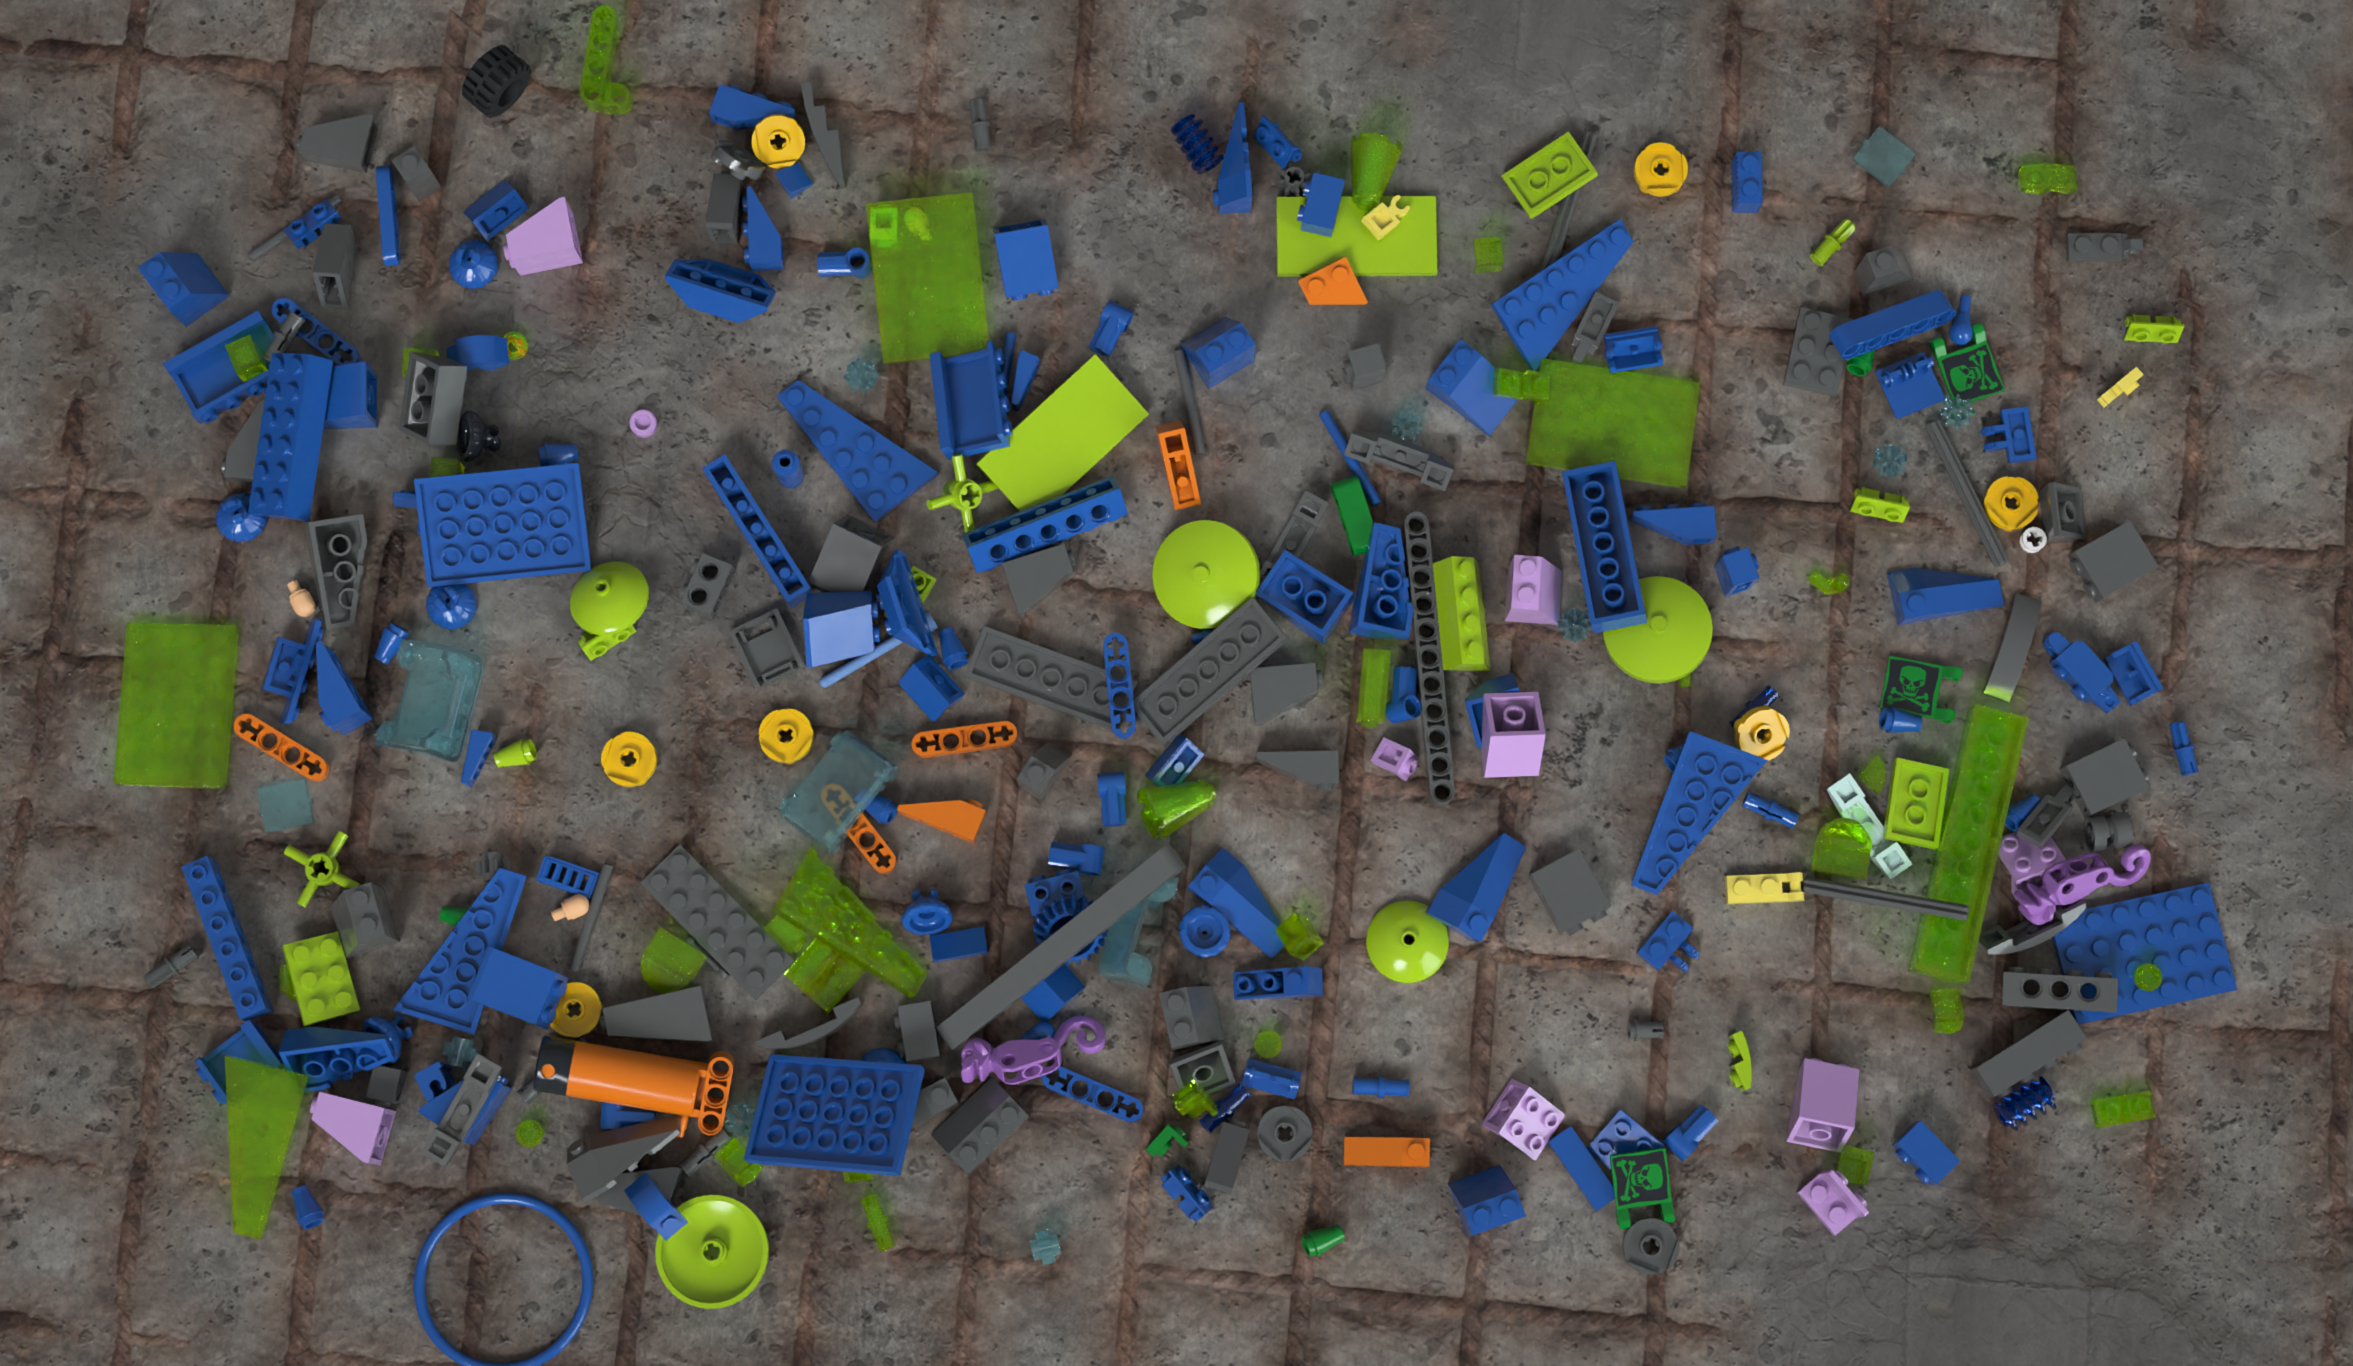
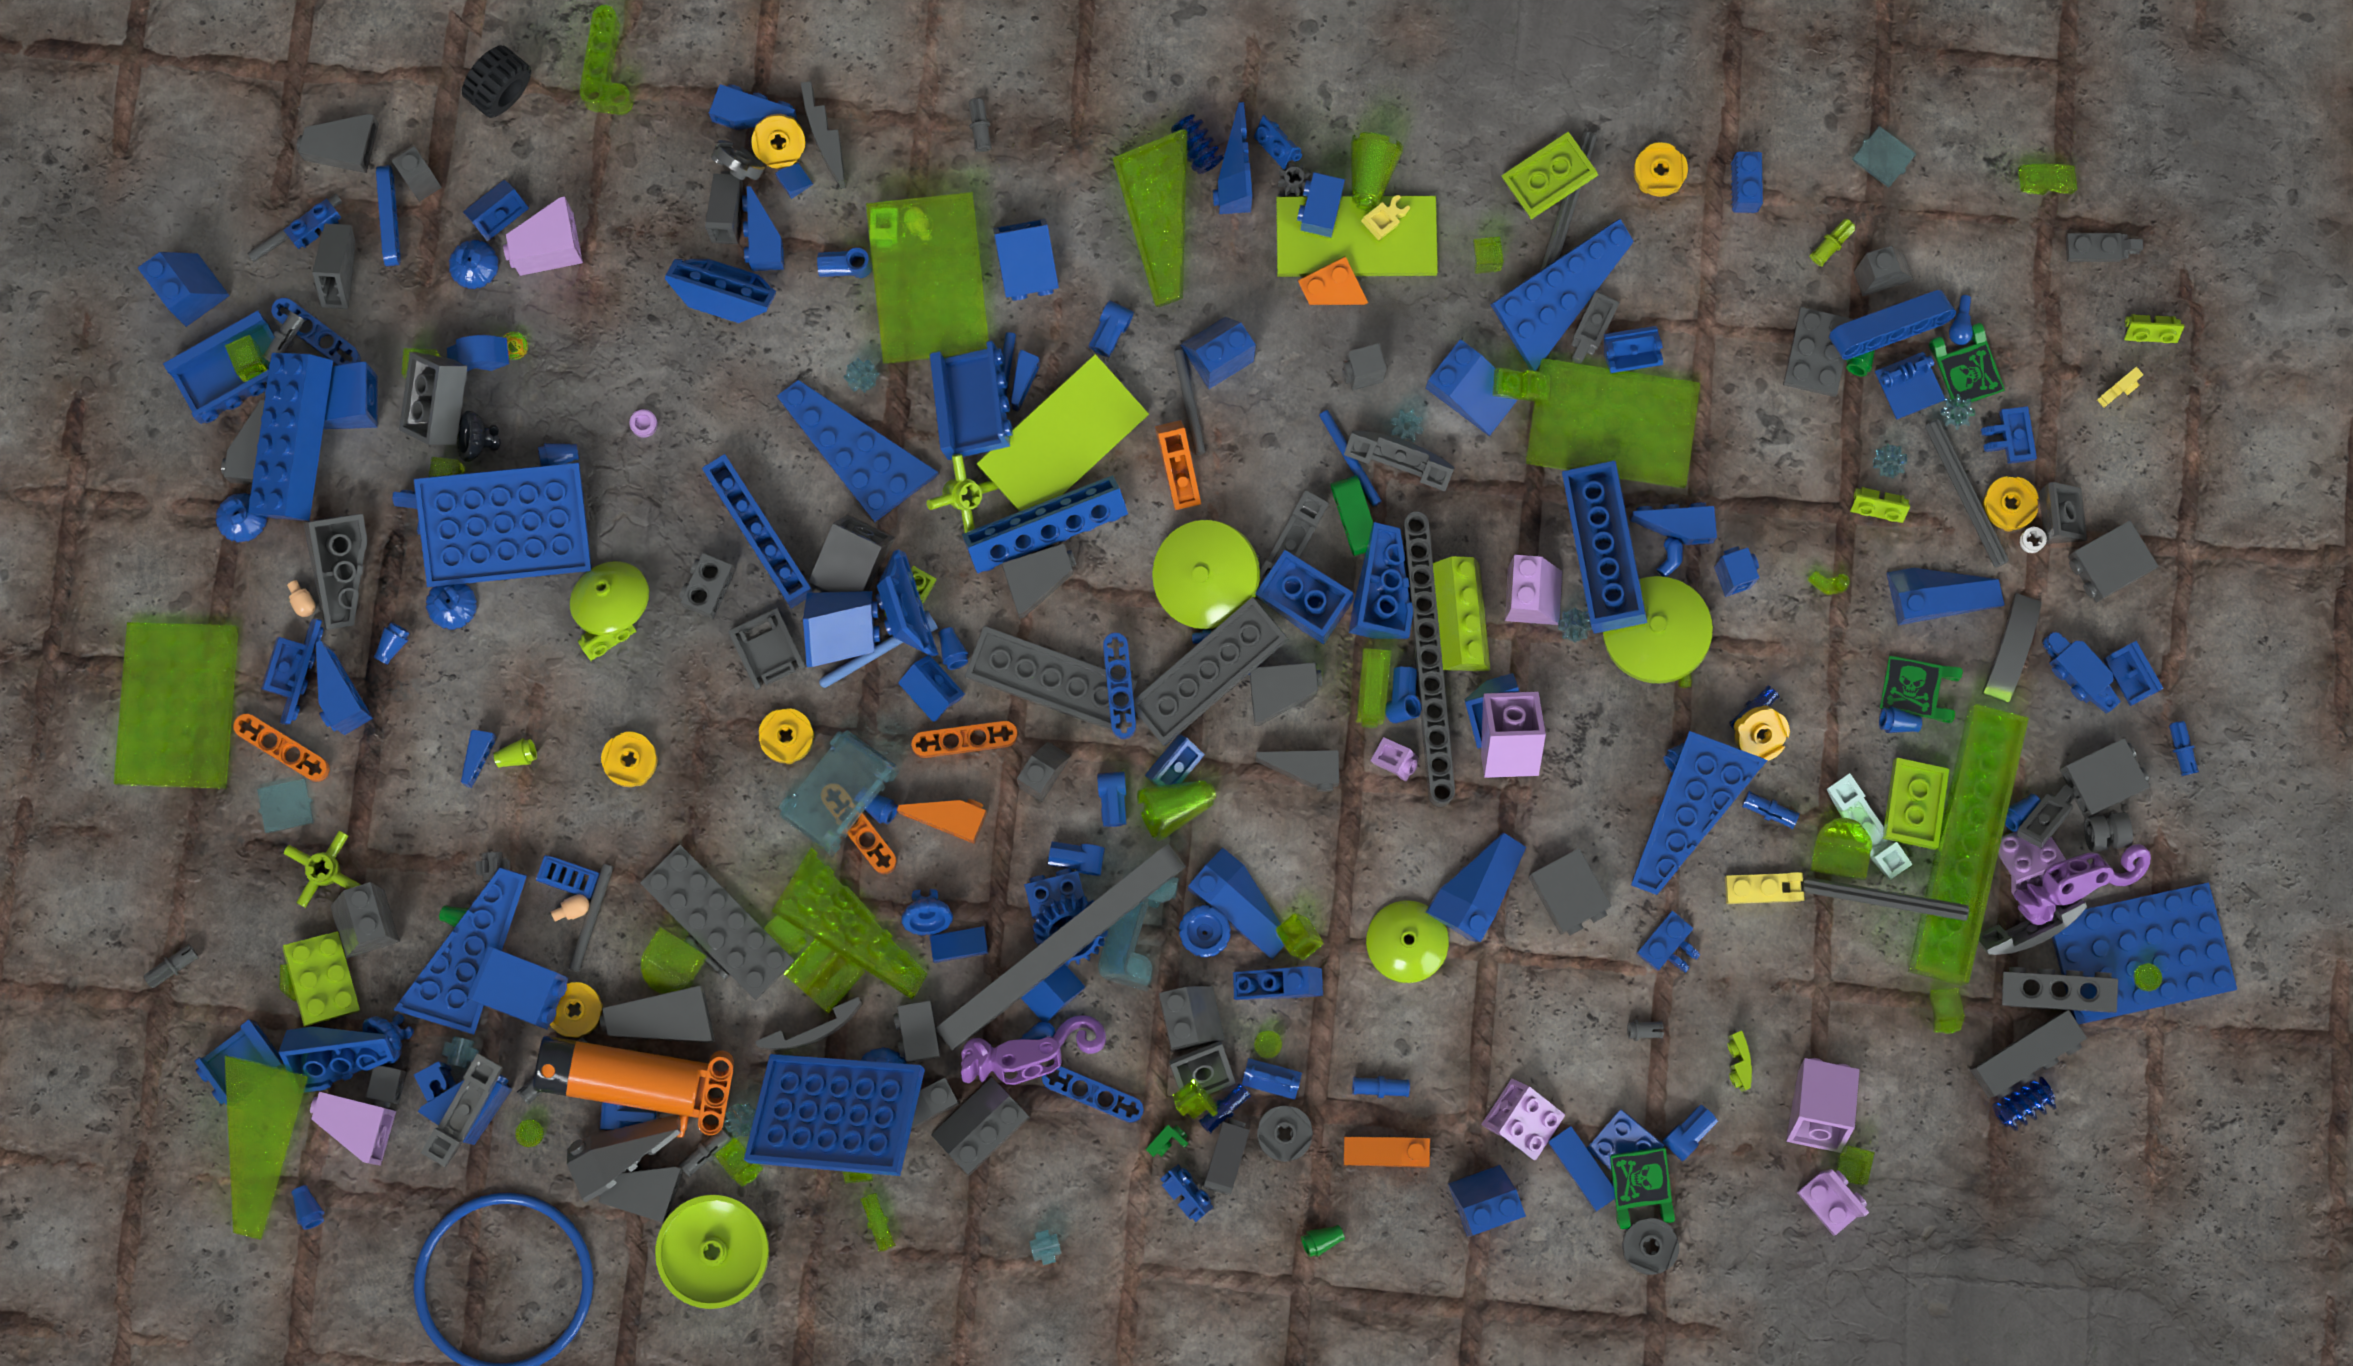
blue brick [181,856,274,1021] -> none
clear light blue windscreen [375,639,483,762] -> none
blue brick [624,1172,688,1241] -> none
blue brick [772,450,804,489] -> none
clear neon green tile [1857,756,1886,795] -> none
blue brick [1892,1120,1960,1185] -> none
clear neon green slope [2090,1090,2156,1128] -> none
none -> clear neon green wing [1112,129,1187,308]
none -> blue arm [1657,537,1683,577]

